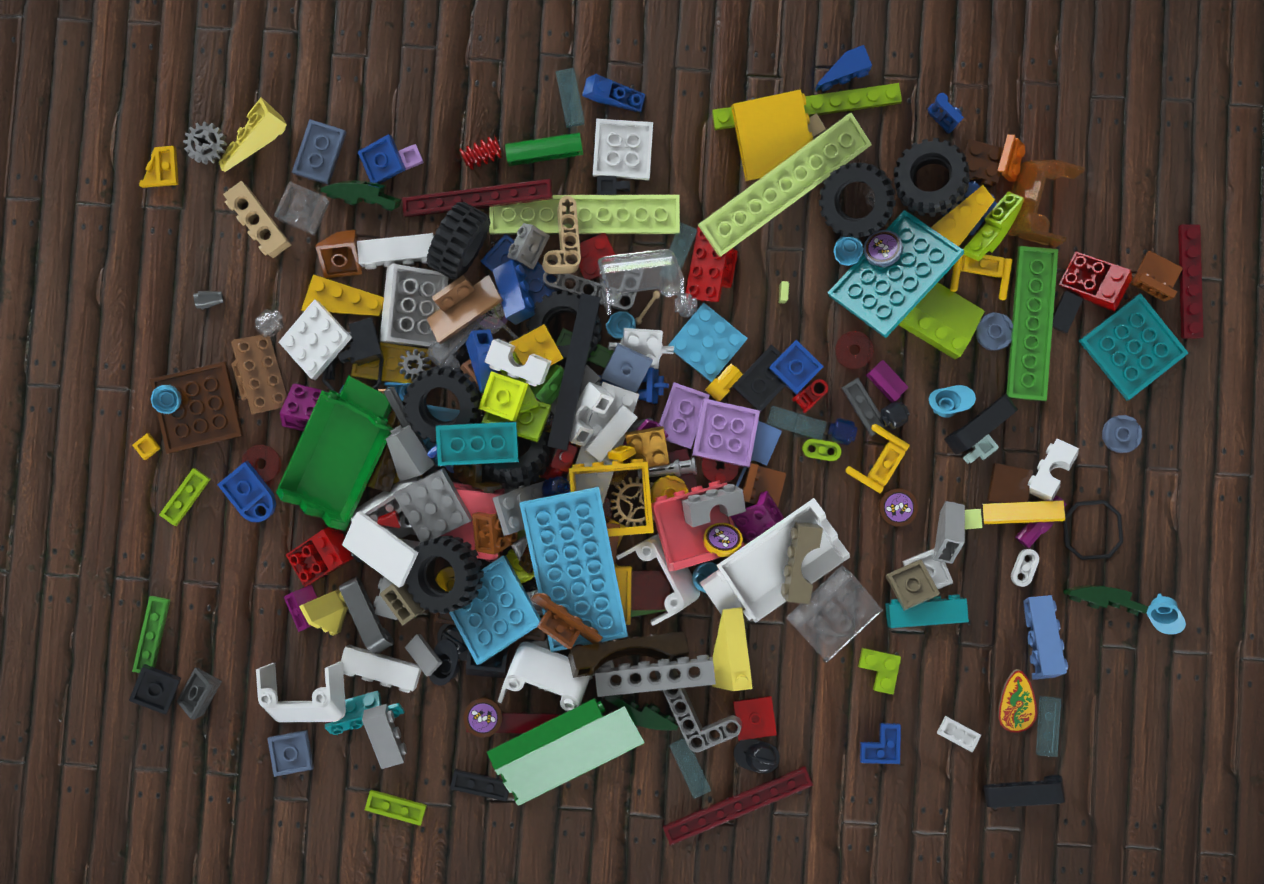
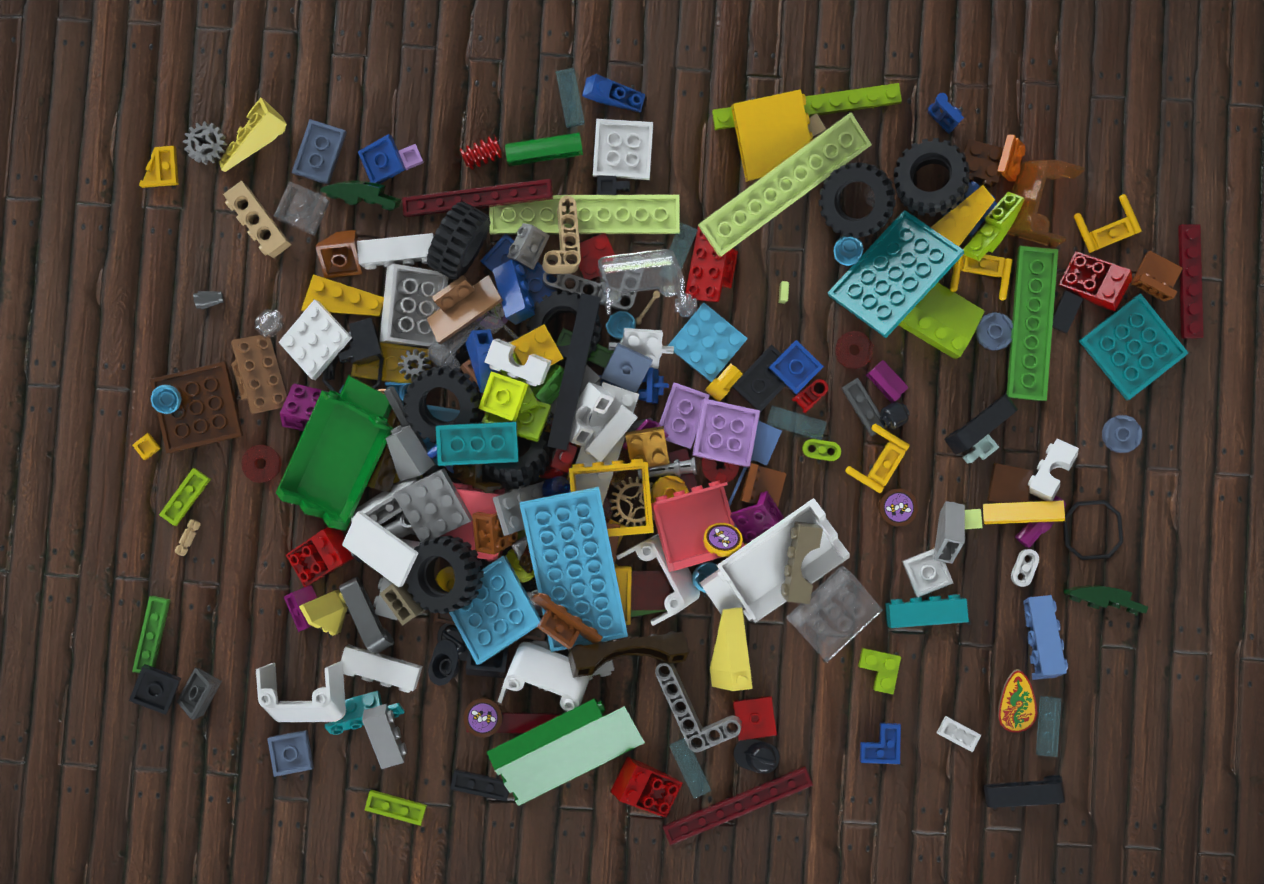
blue tile [217,461,276,522] -> none
red slope [377,511,402,528] -> none
light grey tile [405,634,442,676] -> none
light grey brick [595,655,716,697] -> none
dark green slope [604,694,679,731] -> none
yellow tile [608,445,636,461] -> none
light grey arch [682,484,746,527] -> none
blue slope [815,45,872,91] -> none
clear blue head [828,418,858,445] -> none
tile [864,230,903,267] -> none
dark tan plate [886,559,940,611] -> none
medium azure piece [929,385,976,418] -> none
medium azure piece [1147,593,1186,634] -> none
none -> tan axle [175,519,200,556]
none -> red slope [610,757,683,818]
none -> yellow plate [1074,194,1142,253]

